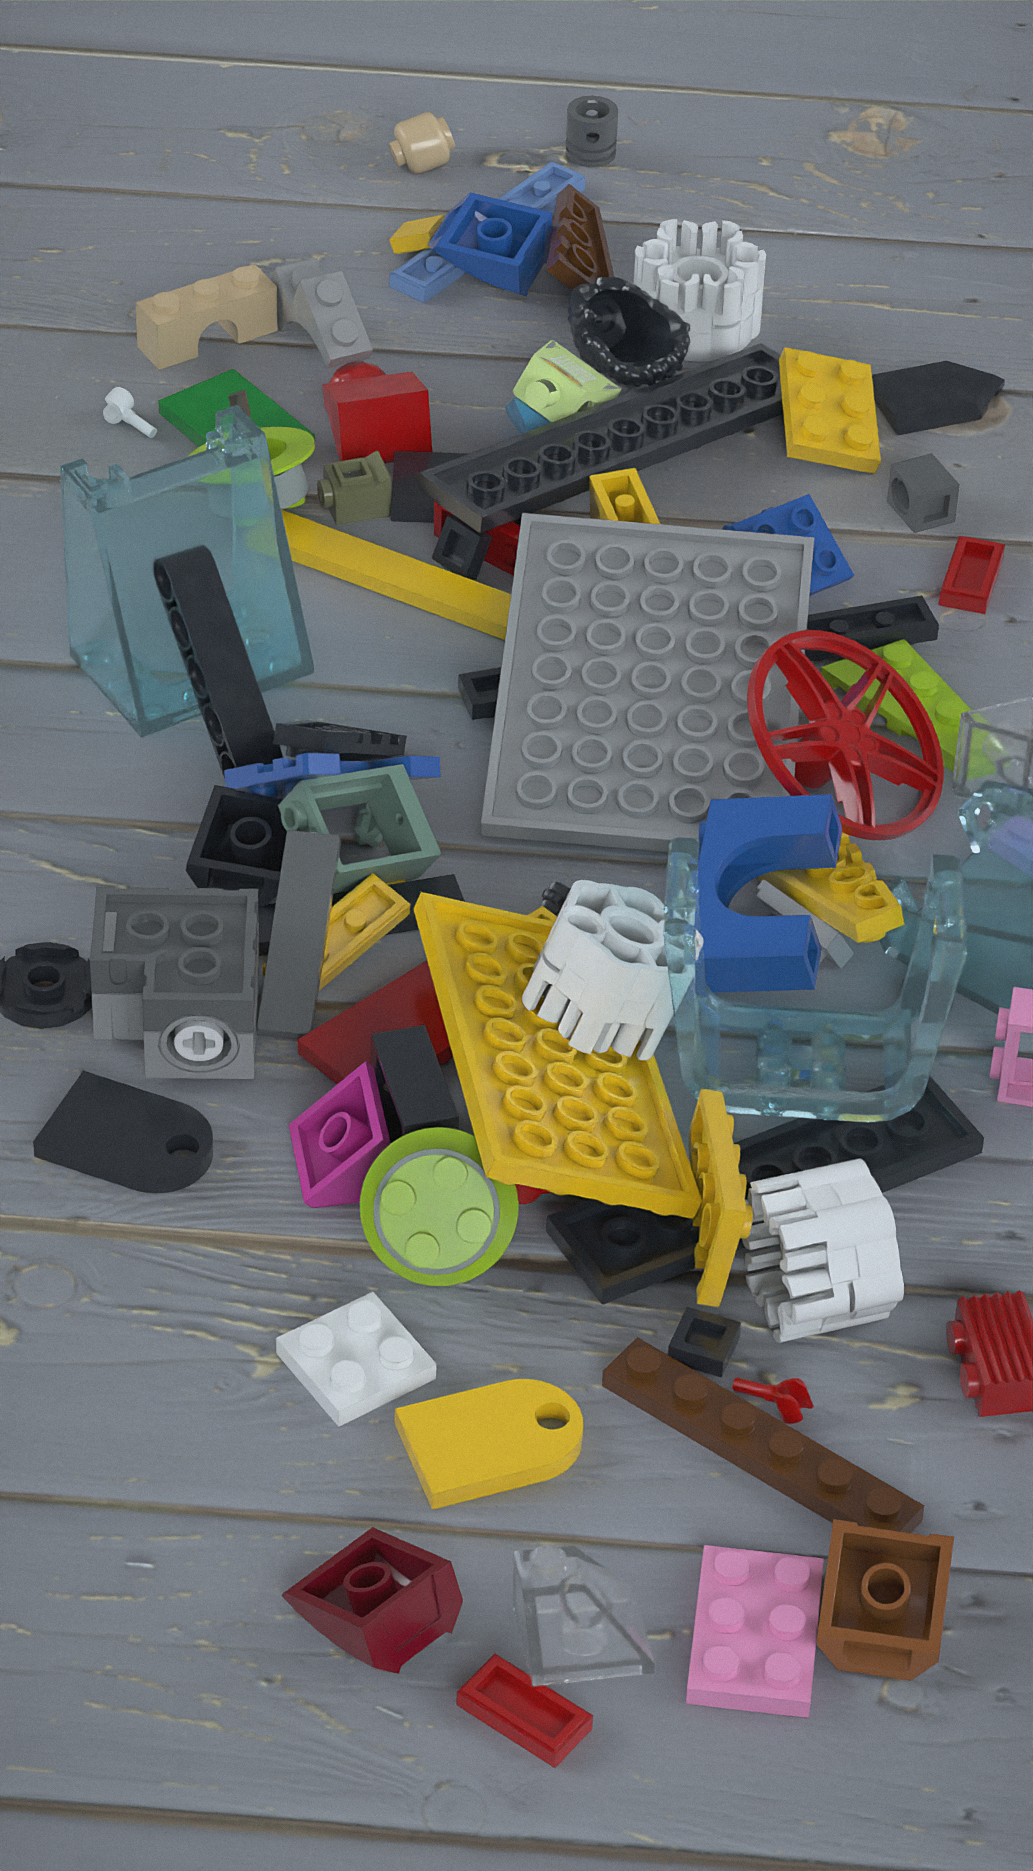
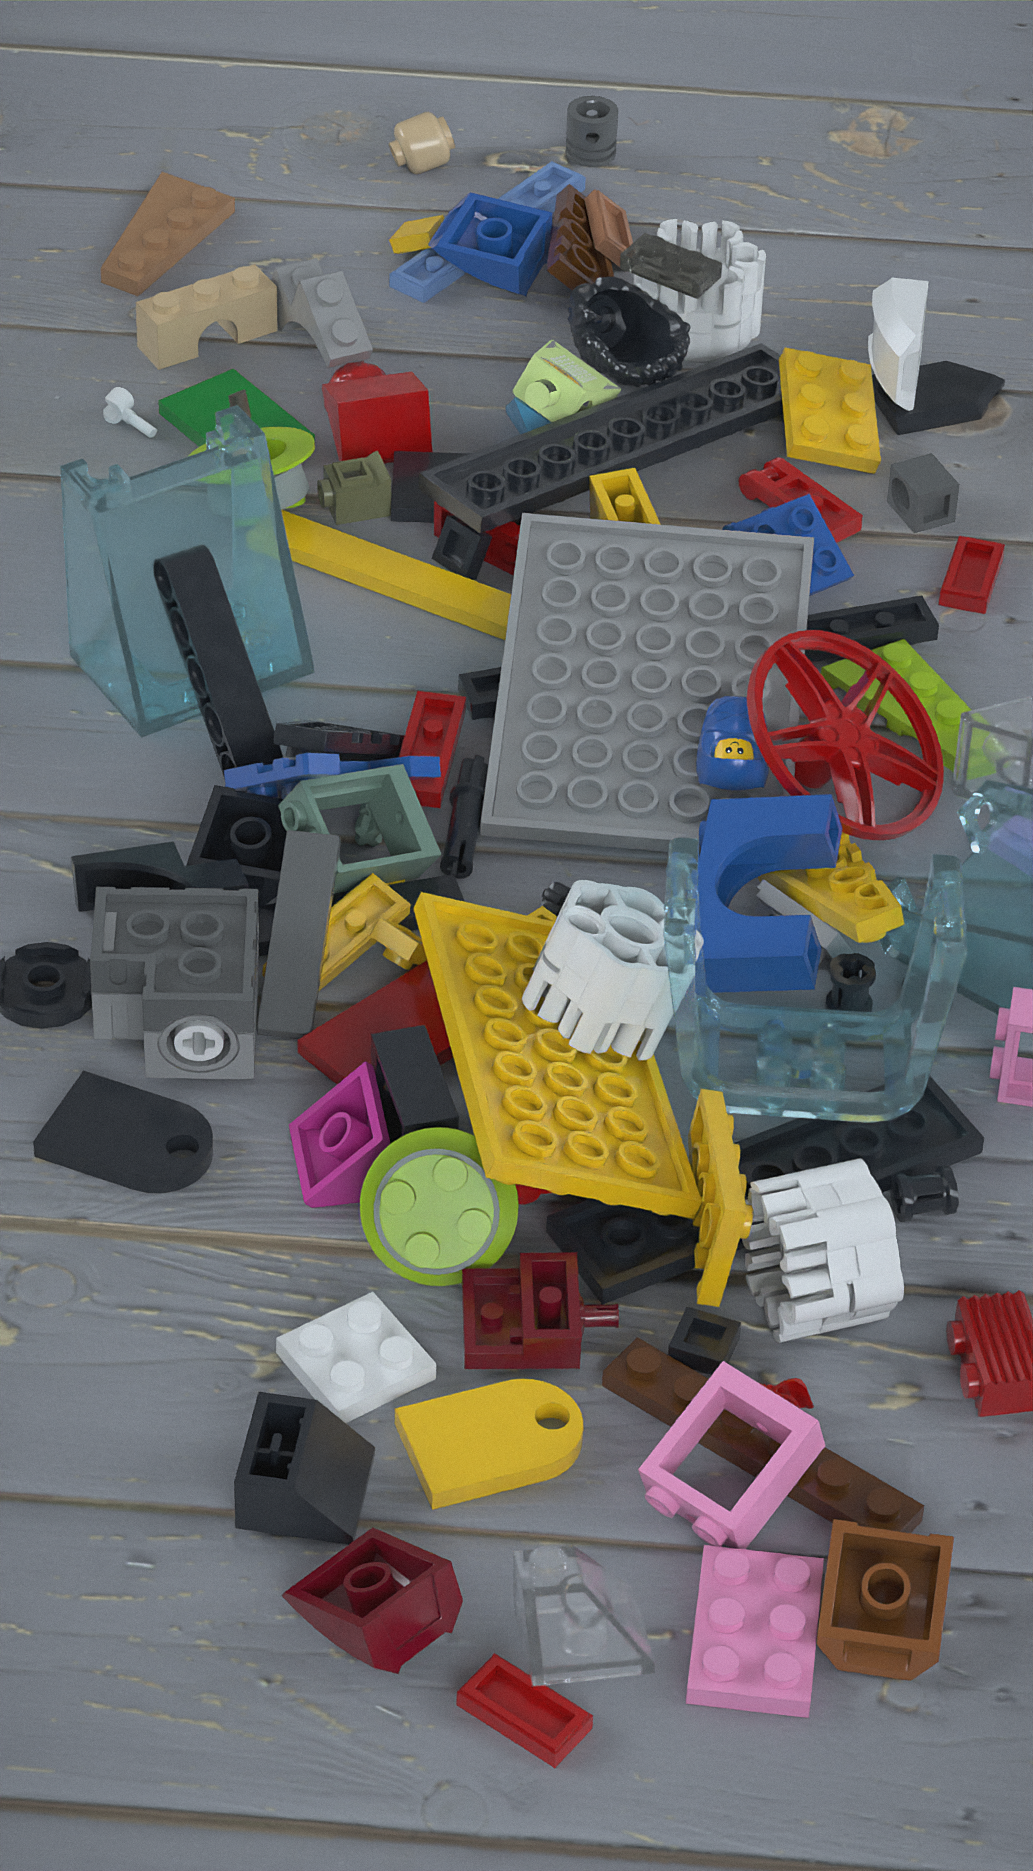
none -> black arch [71,841,249,912]
none -> medium nougat wing [101,172,235,296]
none -> black slope [234,1392,375,1545]
none -> yellow plate [370,918,427,970]
none -> red plate [399,691,466,809]
none -> black axle [440,755,488,879]
none -> dark red plate [462,1252,619,1369]
none -> nougat tile [584,189,635,271]
none -> clear smoke plate [620,233,722,299]
none -> bright pink window [638,1361,825,1549]
none -> blue piece [696,696,769,791]
none -> red plate [738,457,863,543]
none -> black bush [825,953,876,1024]
none -> white slope [868,277,929,411]
none -> black bush [890,1165,959,1222]

